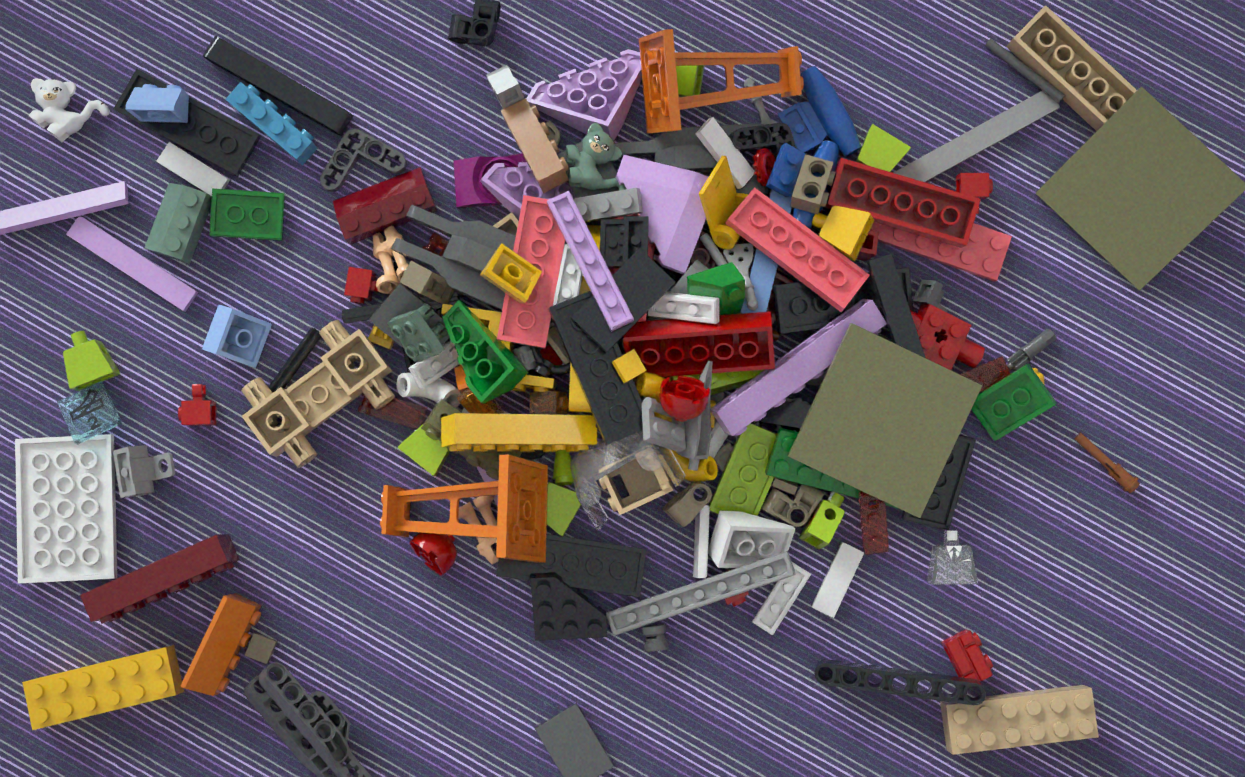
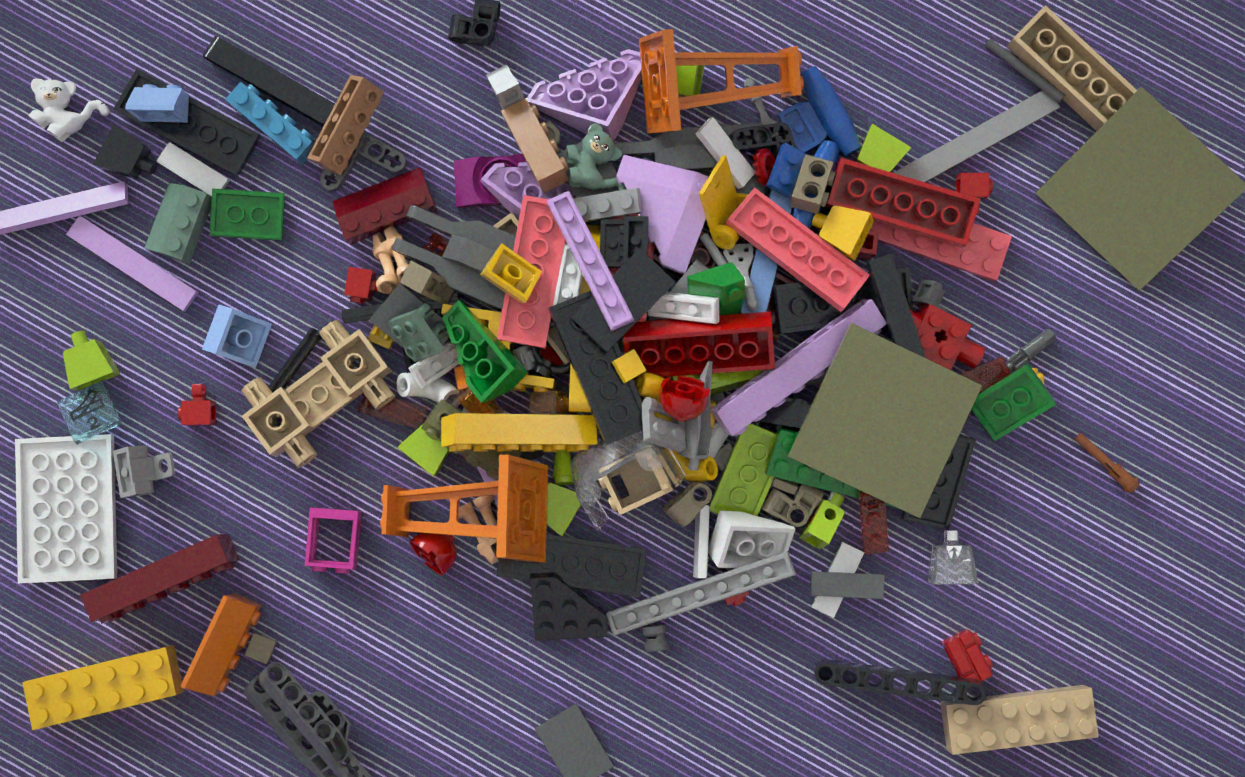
white tile [752,562,811,635] -> none
none -> black torso [93,124,157,179]
none -> dark pink window [305,507,362,573]
none -> medium nougat brick [307,75,384,175]
none -> dark grey tile [810,571,885,599]

